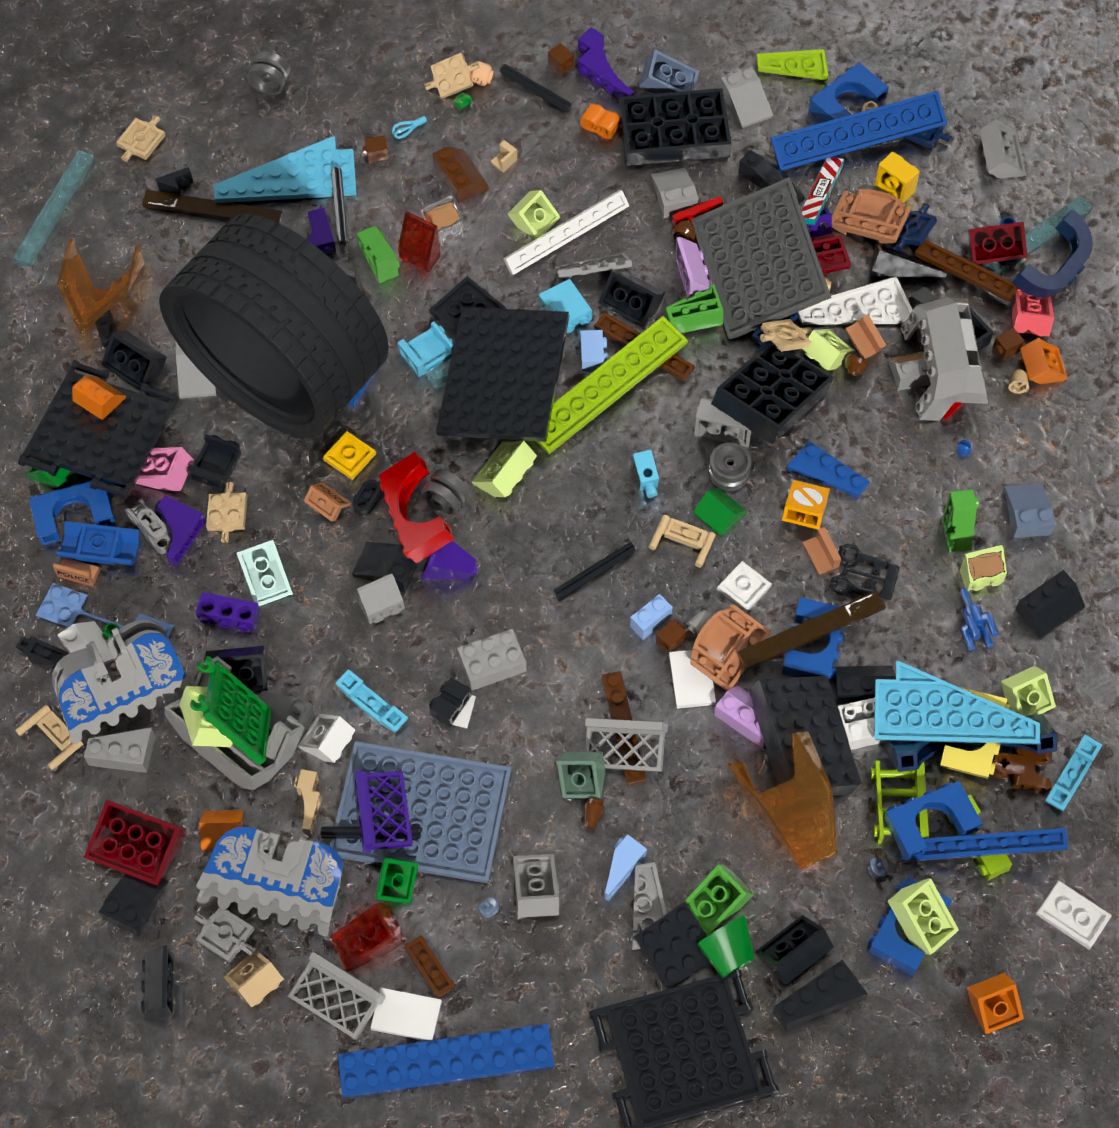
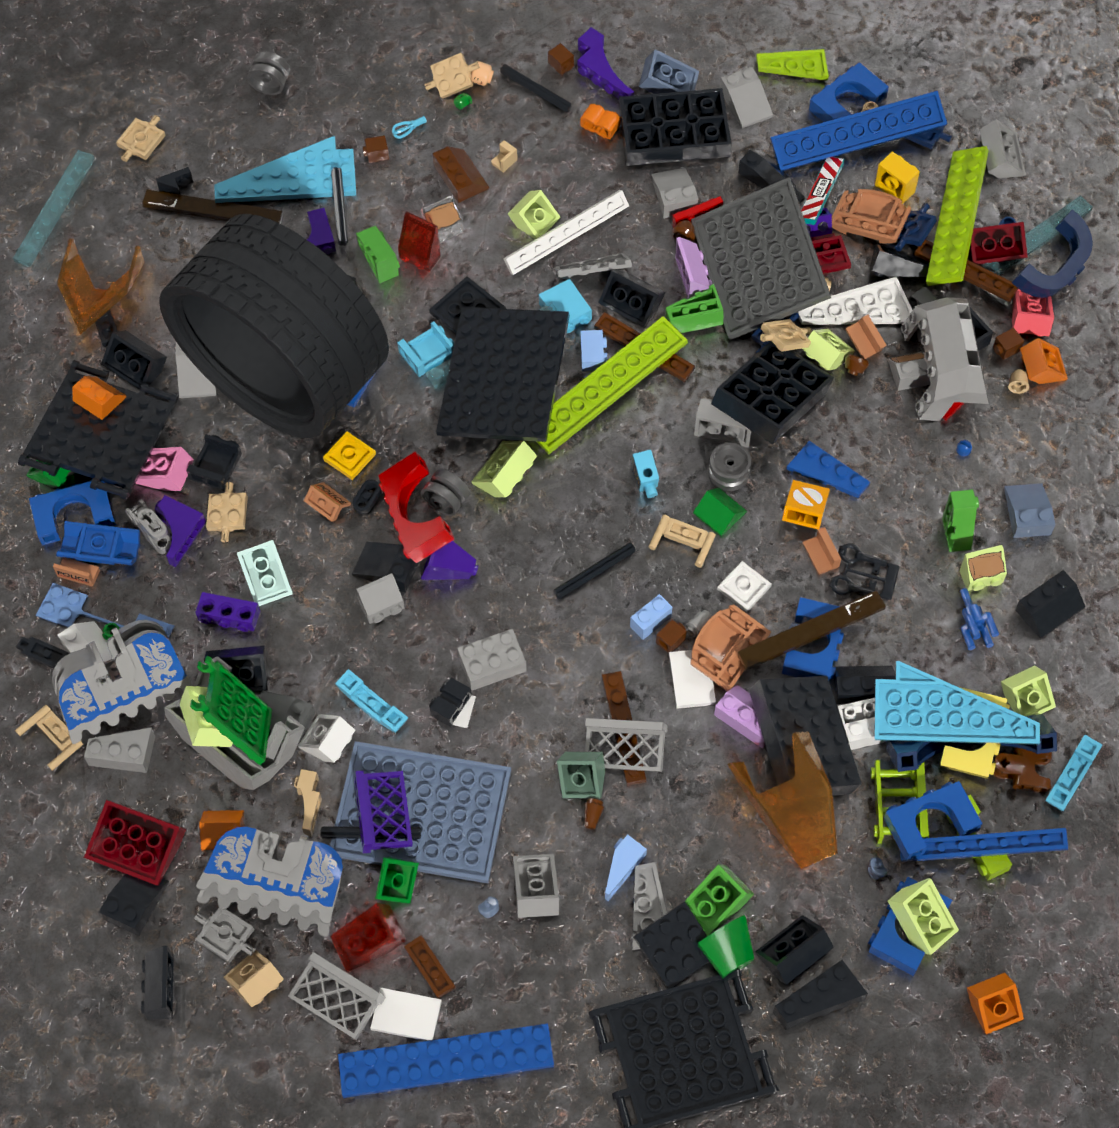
white tile [1036,880,1112,950] -> none
none -> lime plate [926,146,989,286]

